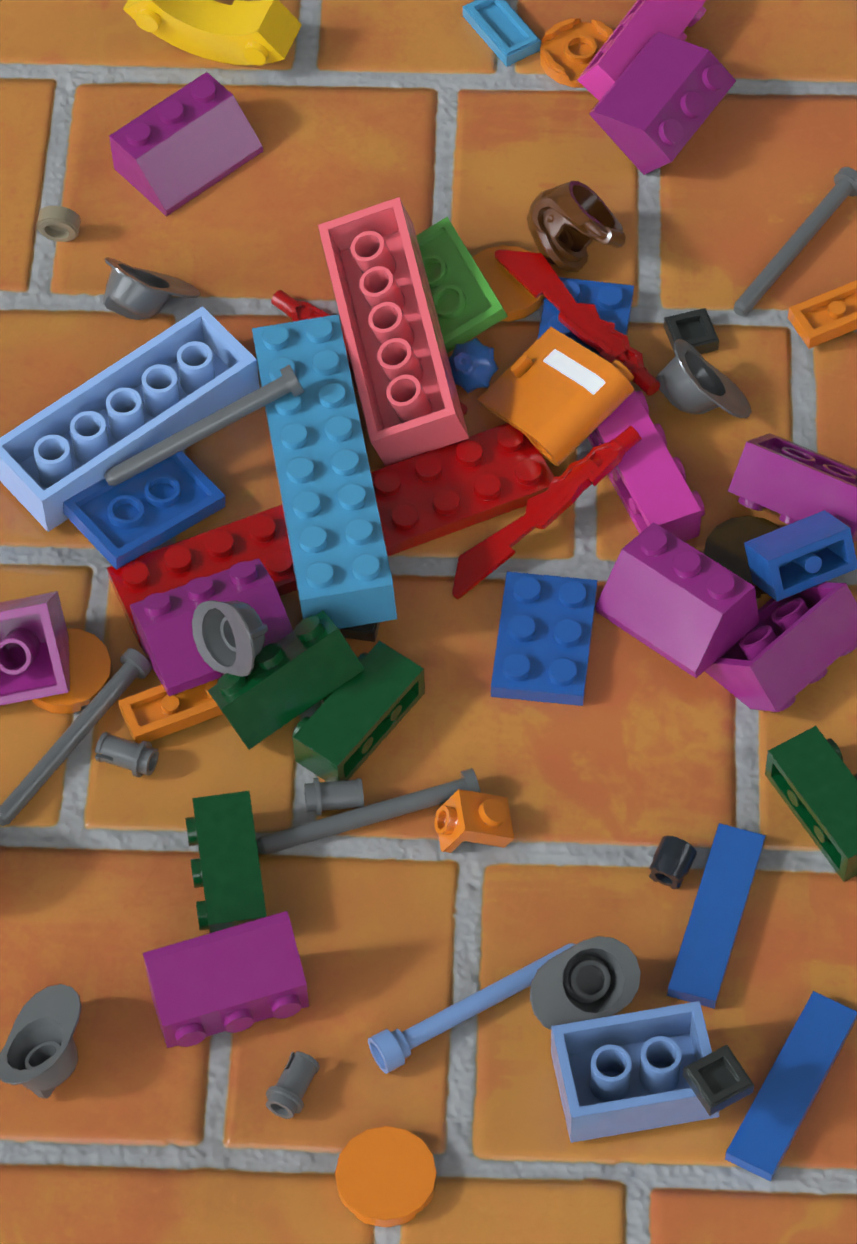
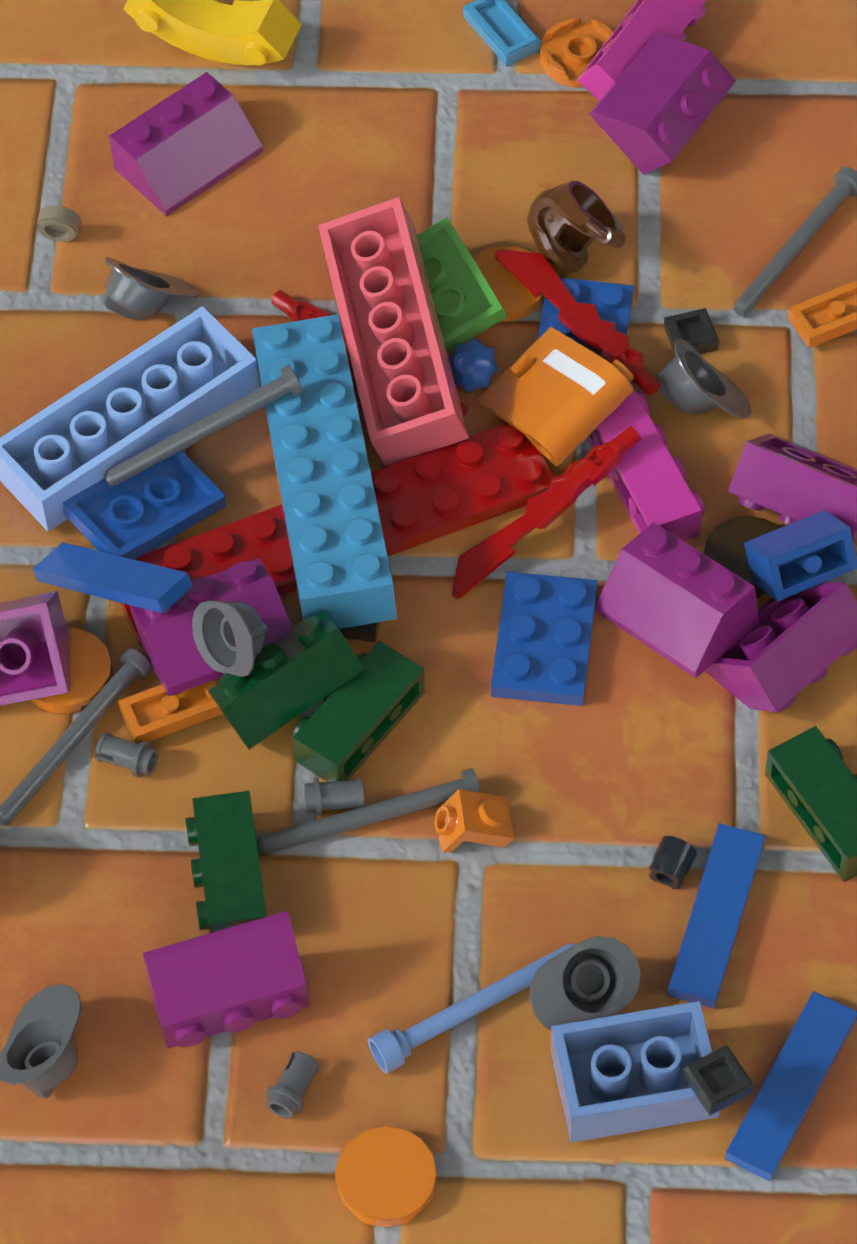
none -> blue tile [33,542,193,614]

